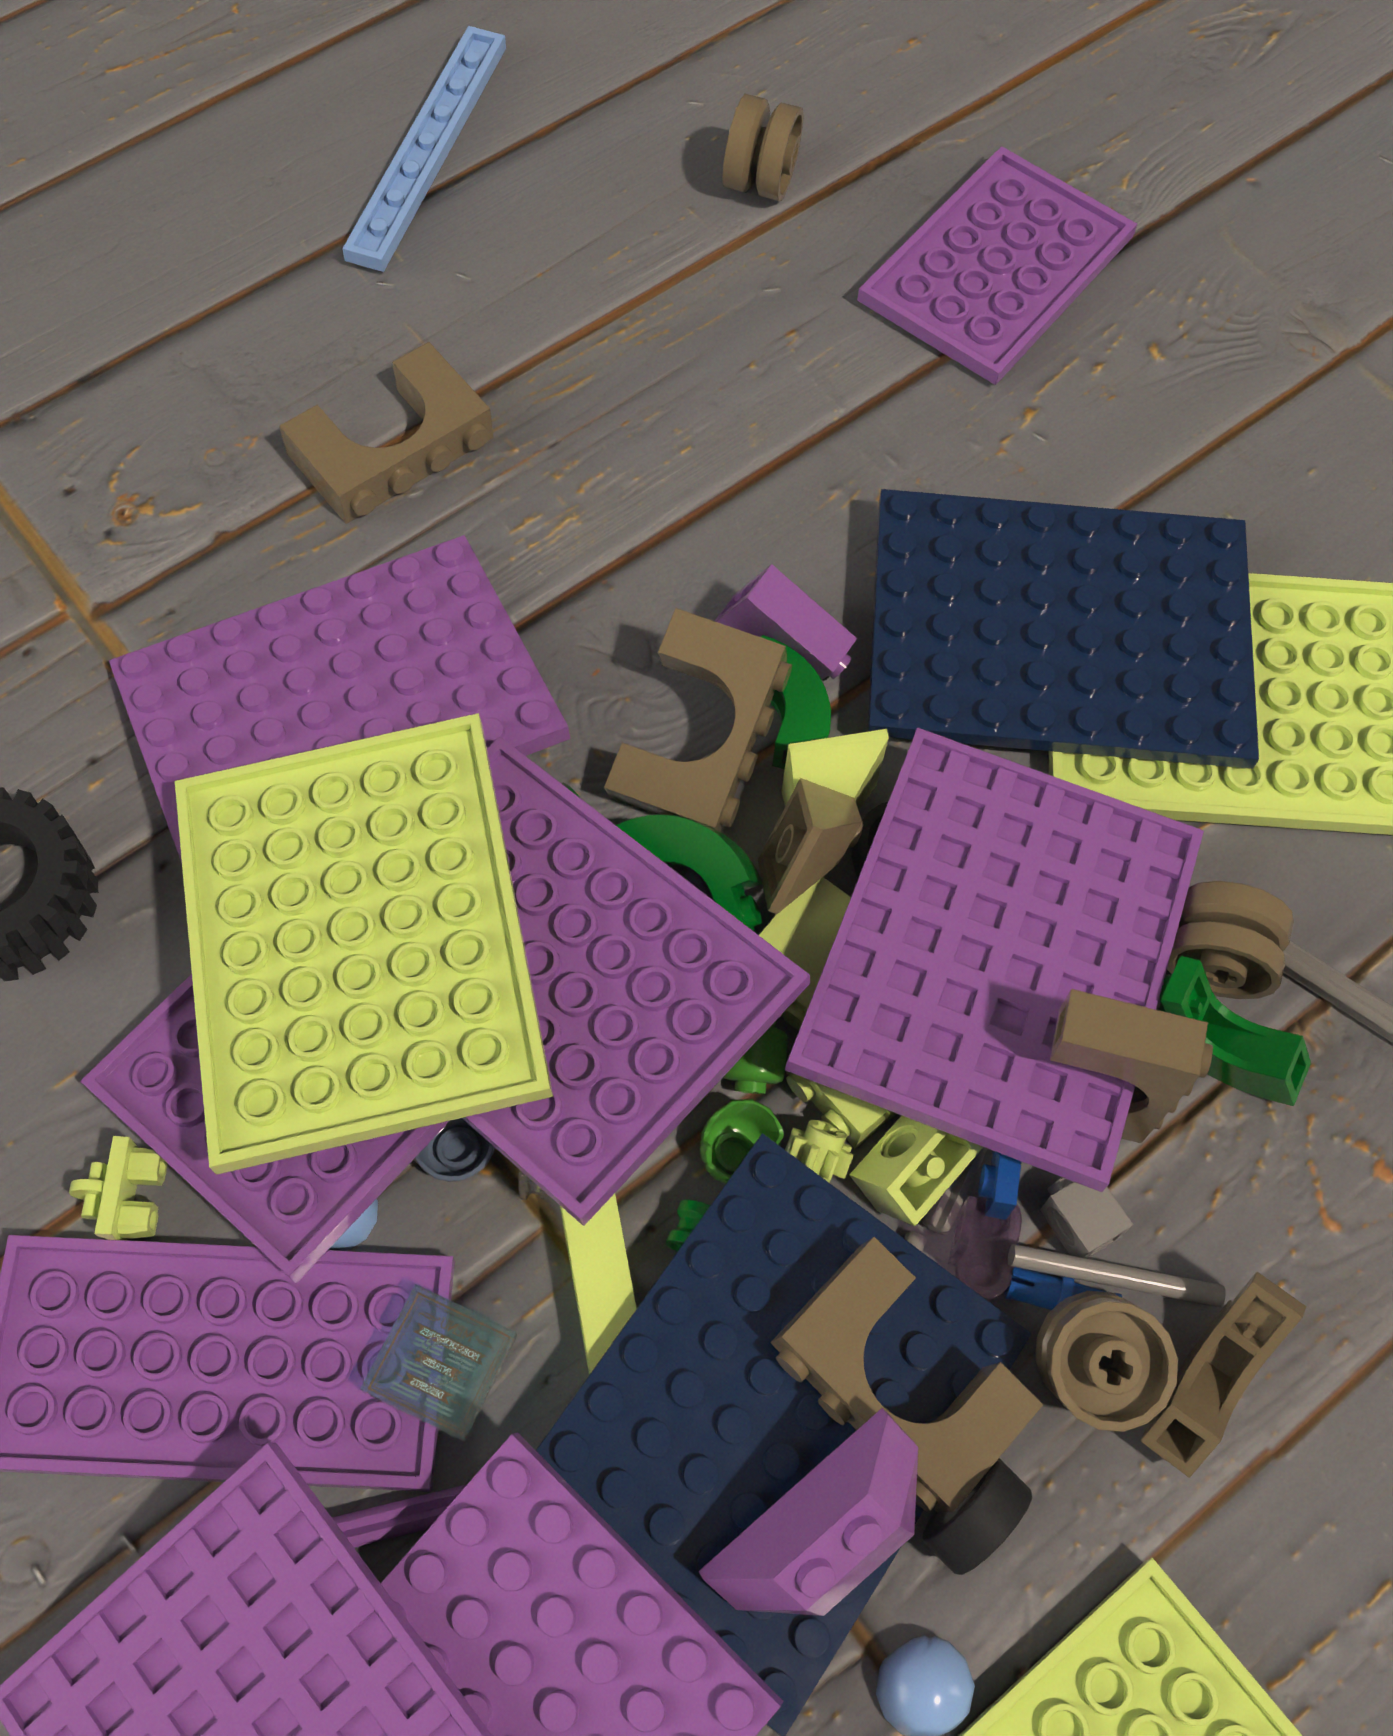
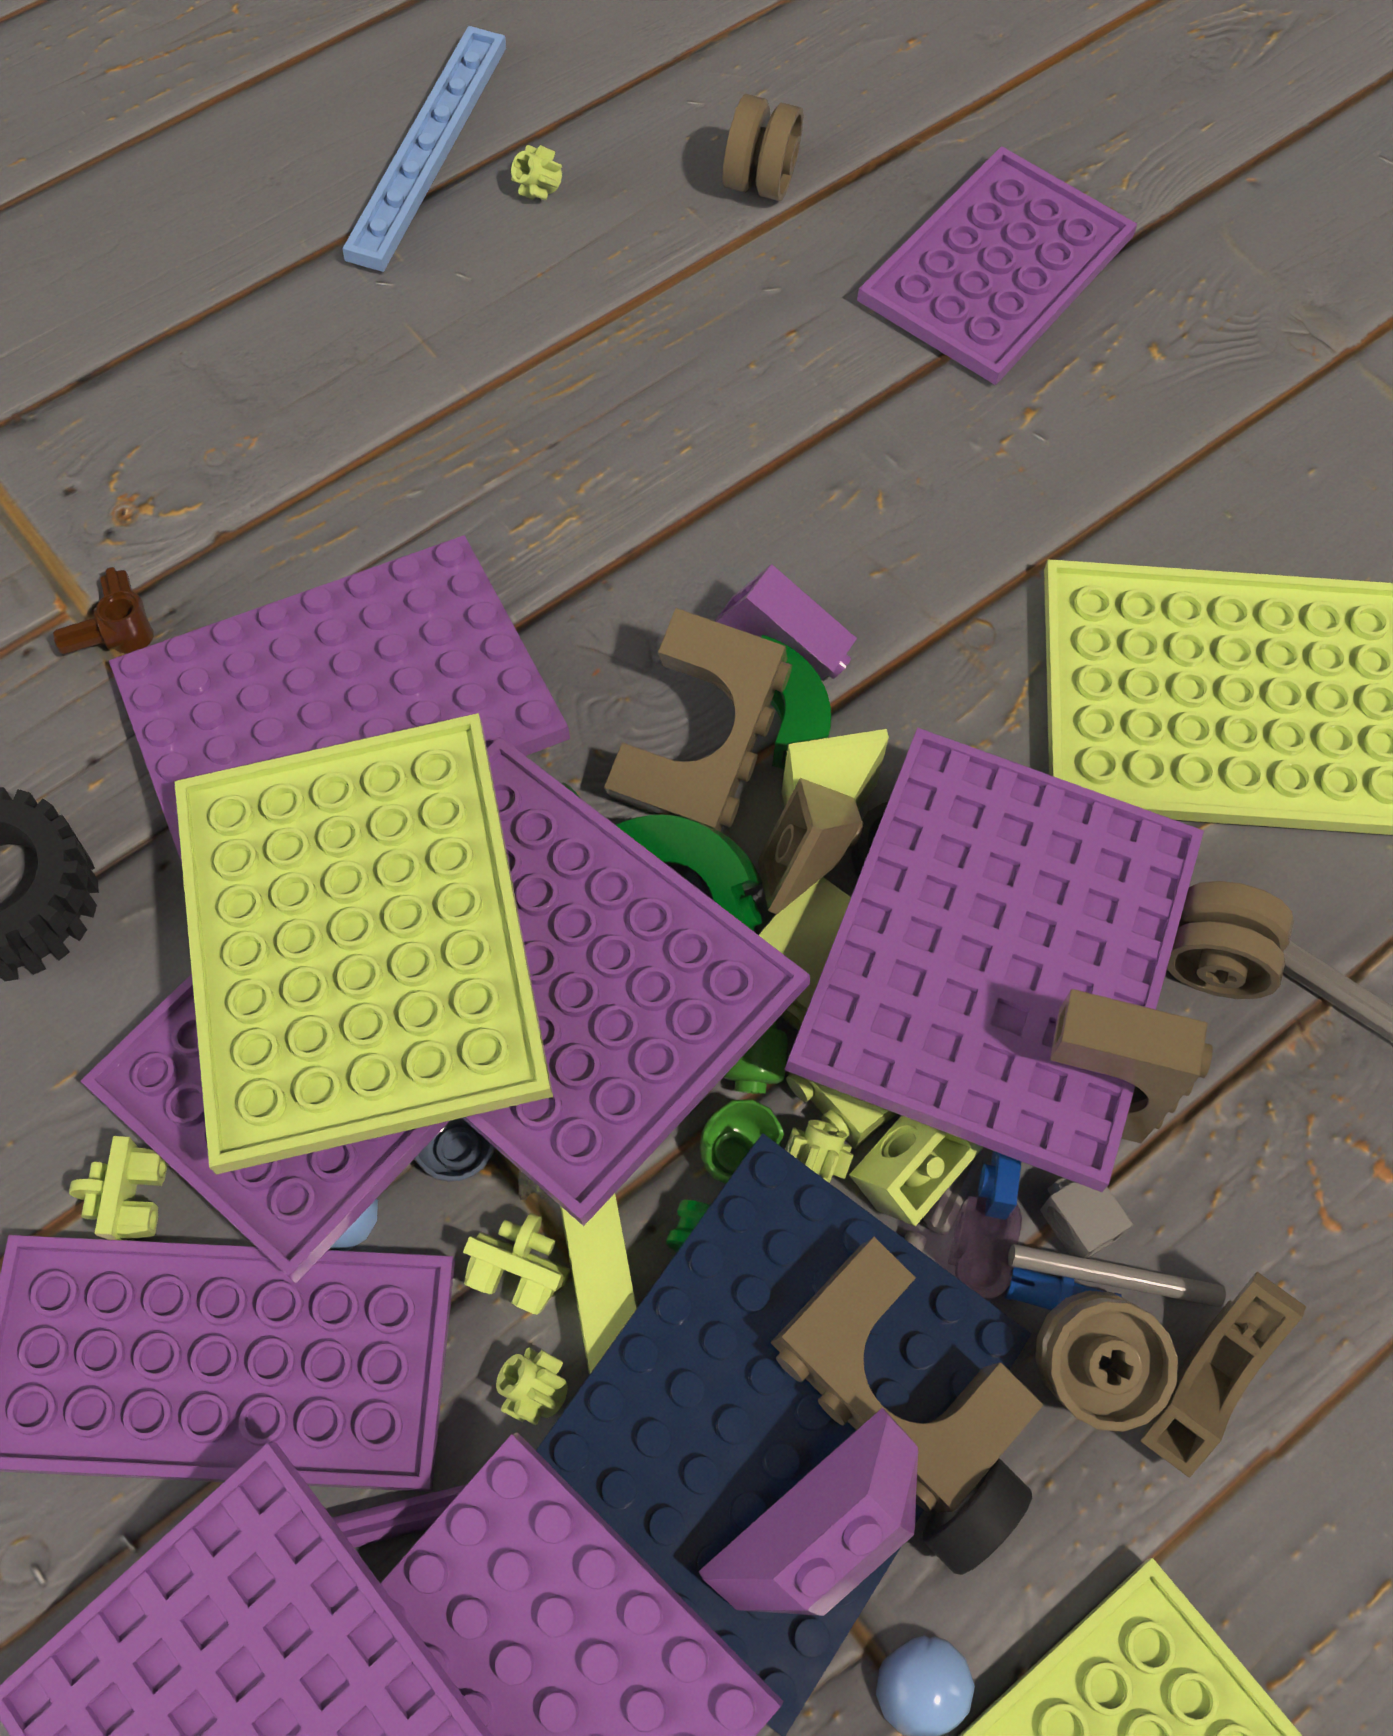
dark tan arch [279,342,494,524] -> none
clear light blue tile [360,1284,517,1442] -> none
dark blue plate [868,489,1259,769] -> none
green arch [1159,956,1311,1106] -> none
none -> reddish brown axle [53,567,154,654]
none -> yellowish green hips [463,1213,571,1315]
none -> yellowish green gear [496,1348,568,1425]
none -> yellowish green gear [511,145,562,200]

